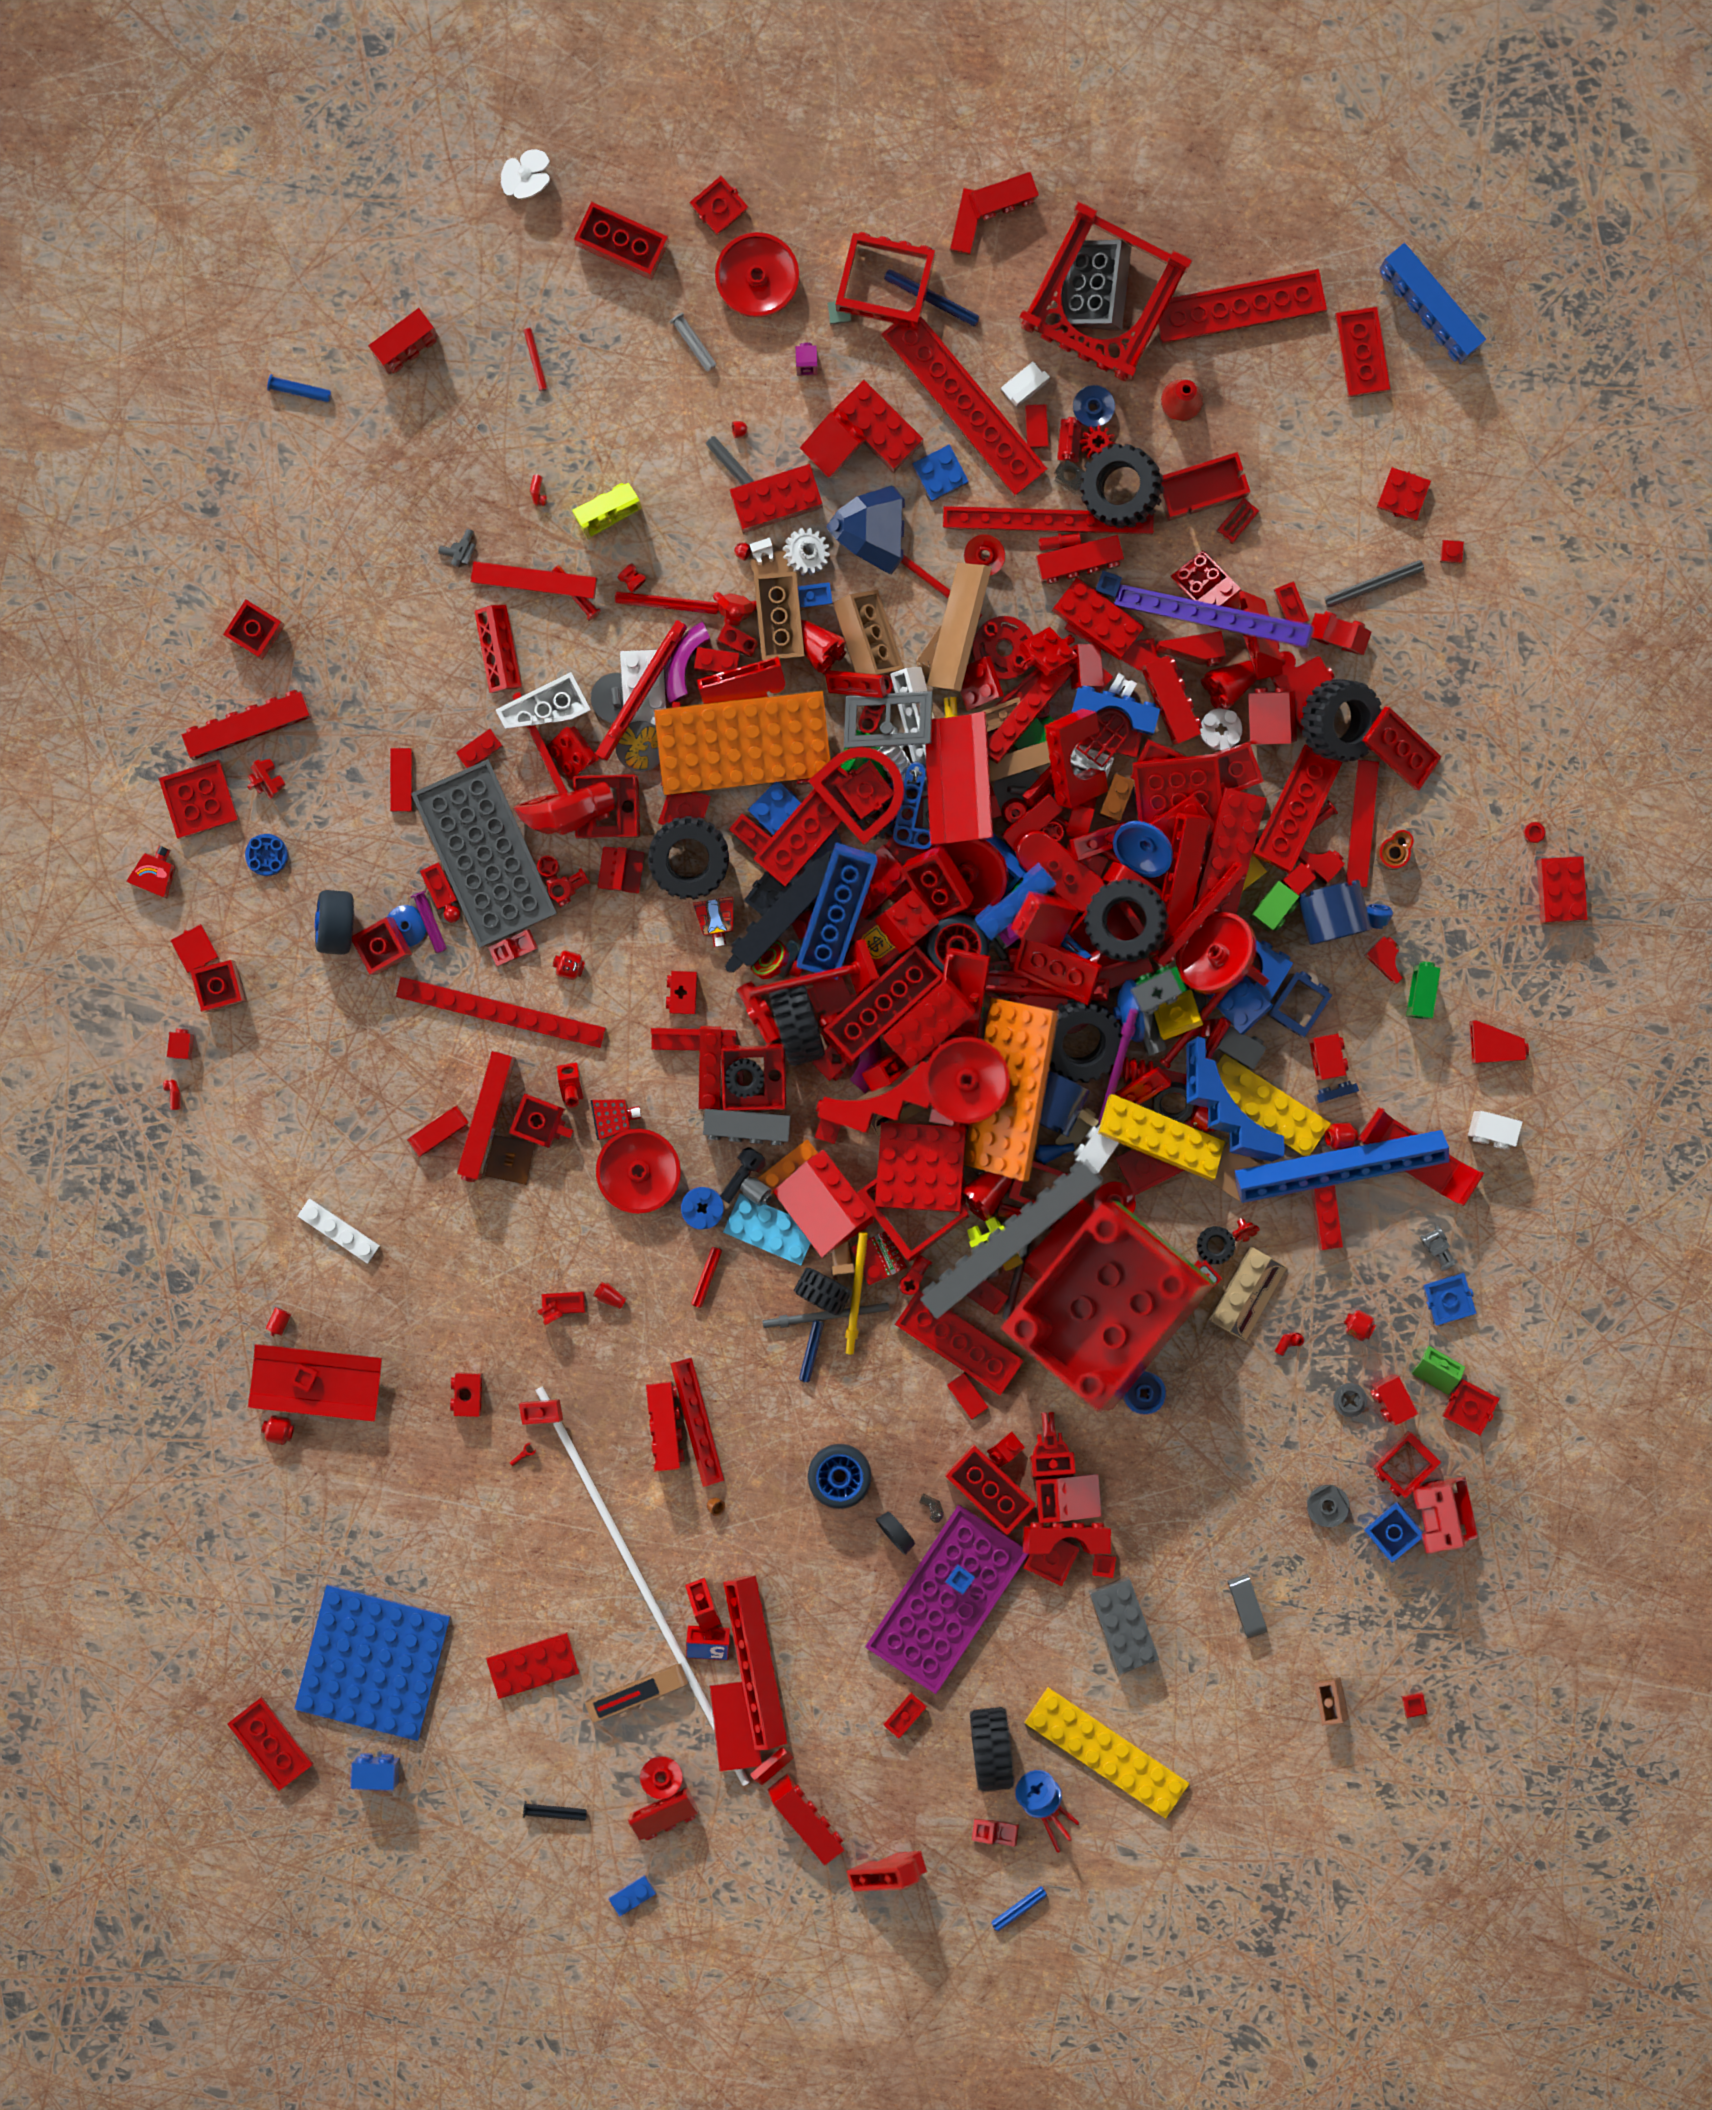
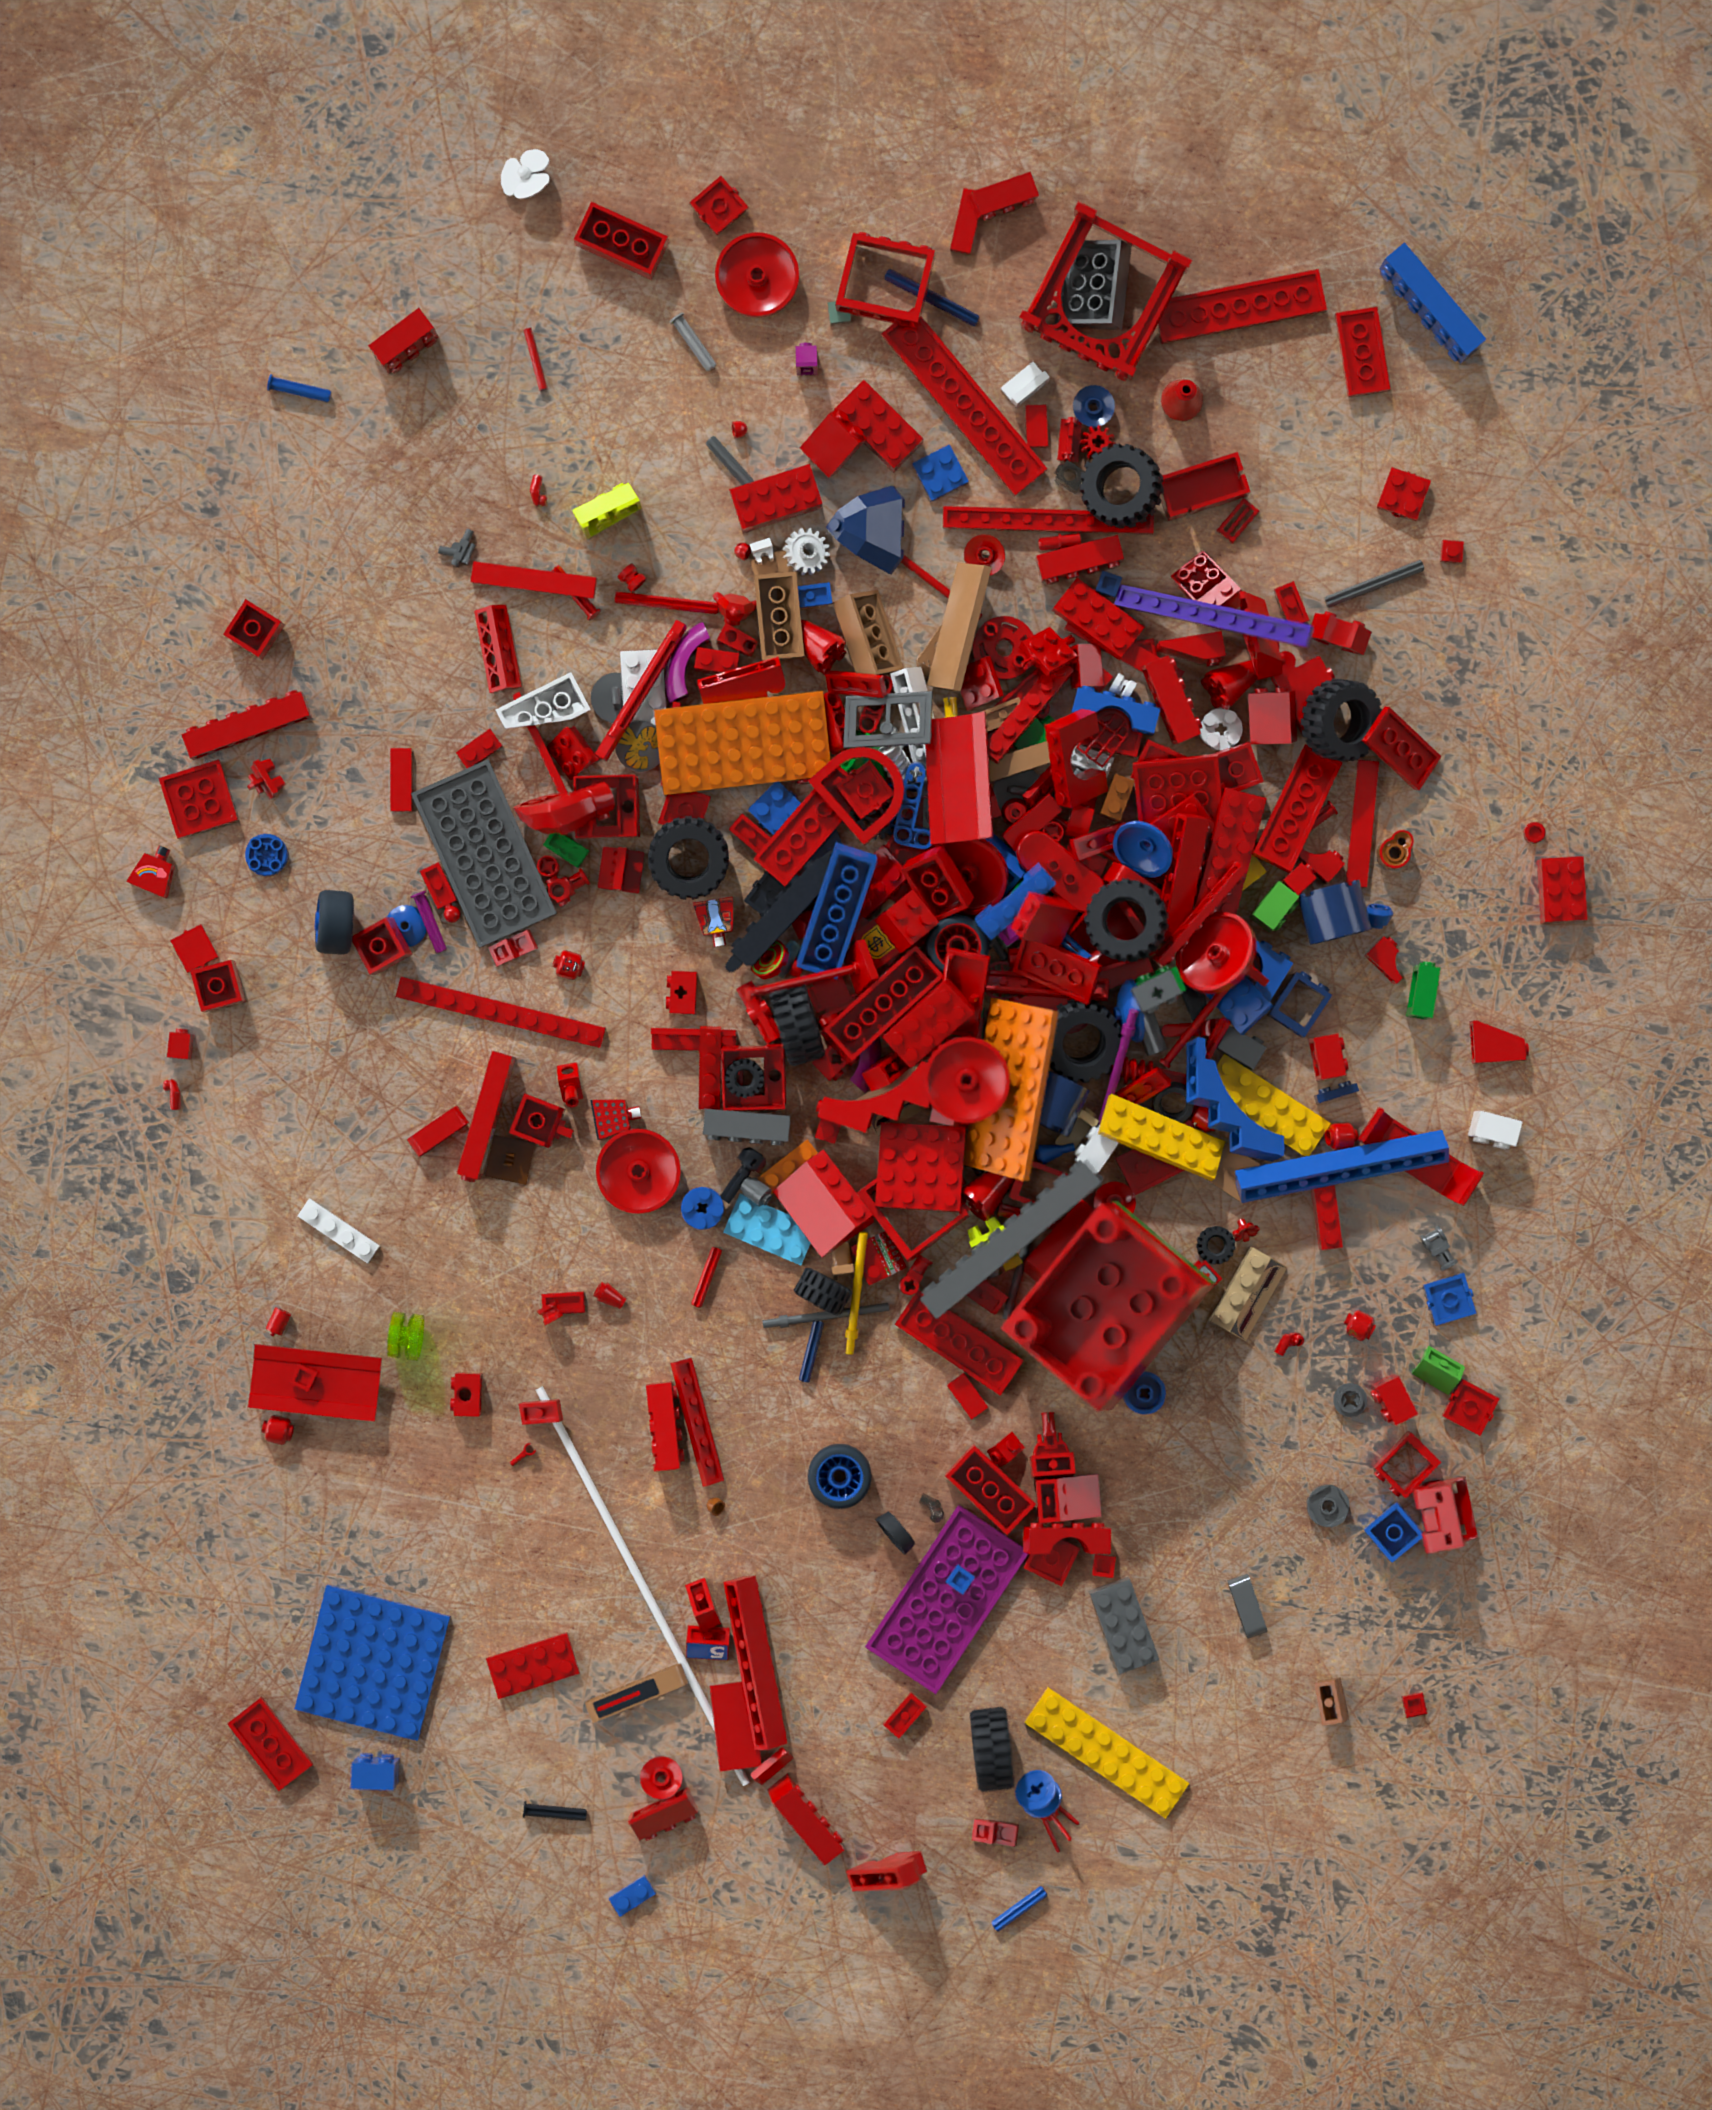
yellow plate [1154,989,1203,1040] -> none
none -> clear neon green wheel [387,1311,425,1361]
none -> green plate [543,833,590,869]
none -> red beam [823,690,847,755]

